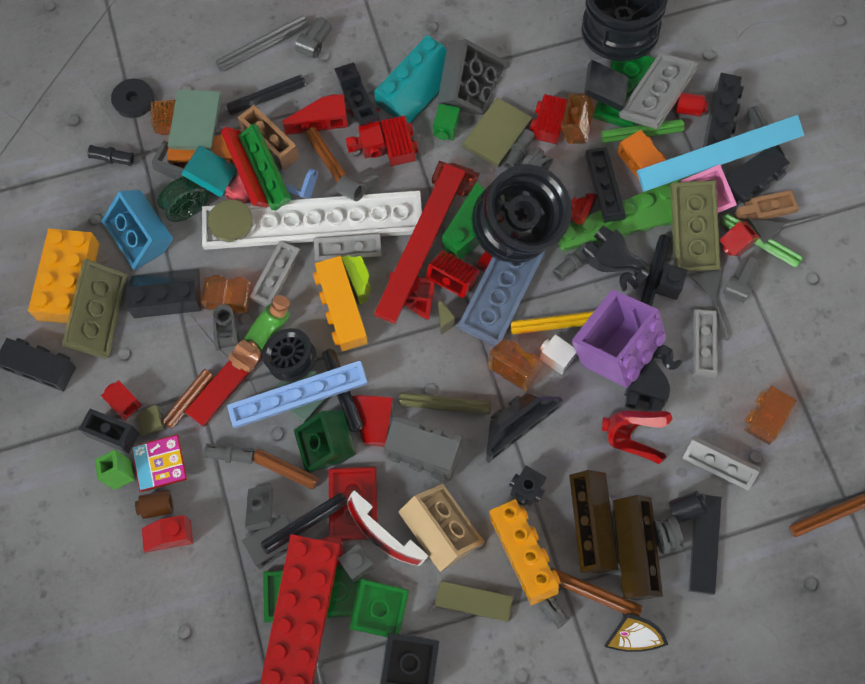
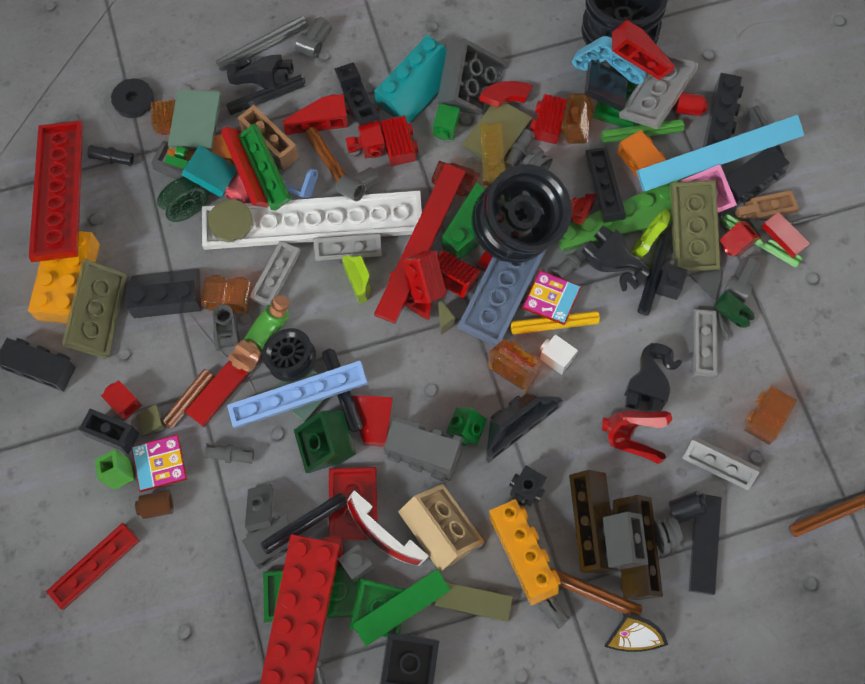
dark azure slope [101,190,173,270] -> none
red slope [142,515,193,553] -> none
dark orange axle [252,449,319,490] -> none
light orange brick [312,256,368,352] -> none
olive axle [399,392,491,414] -> none
medium lavender container [572,289,666,388] -> none
none -> red plate [28,120,84,263]
none -> red tile [46,522,140,610]
none -> green tile [164,146,189,169]
none -> black hips [227,54,294,90]
none -> green tile [352,569,451,647]
none -> red brick [403,251,447,303]
none -> green brick [446,407,487,446]
none -> red tile [479,81,533,108]
none -> clear yellow plate [480,123,505,185]
none -> piece [522,270,581,325]
none -> medium azure beam [572,36,647,84]
none -> dark grey brick [603,512,648,569]
none -> red slope [612,20,675,80]
none -> lime tile [631,209,672,258]
none -> dark green piece [713,291,755,328]
none -> tile [761,212,810,258]

